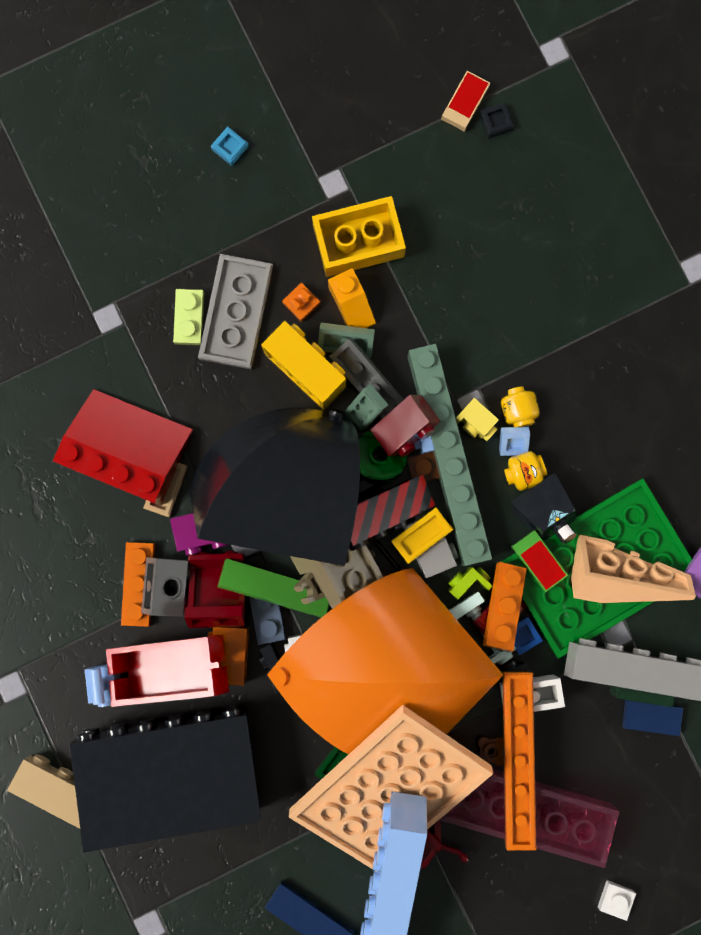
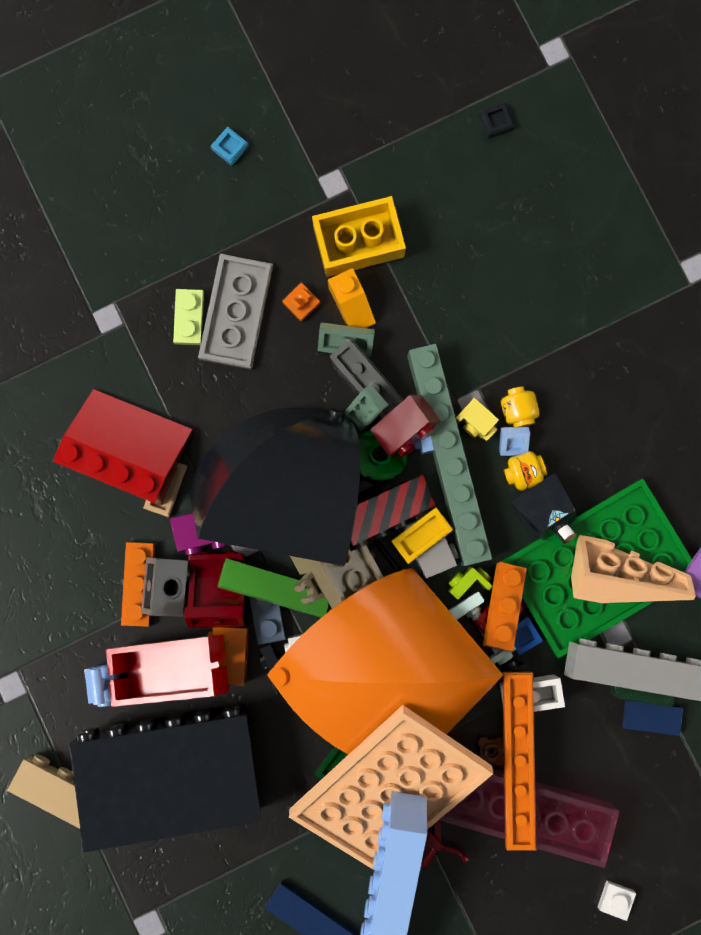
yellow brick [261,321,346,410] -> none
reddish brown plate [407,452,440,482] -> none
red tile [441,71,490,132] -> none
red tile [511,530,568,592] -> none

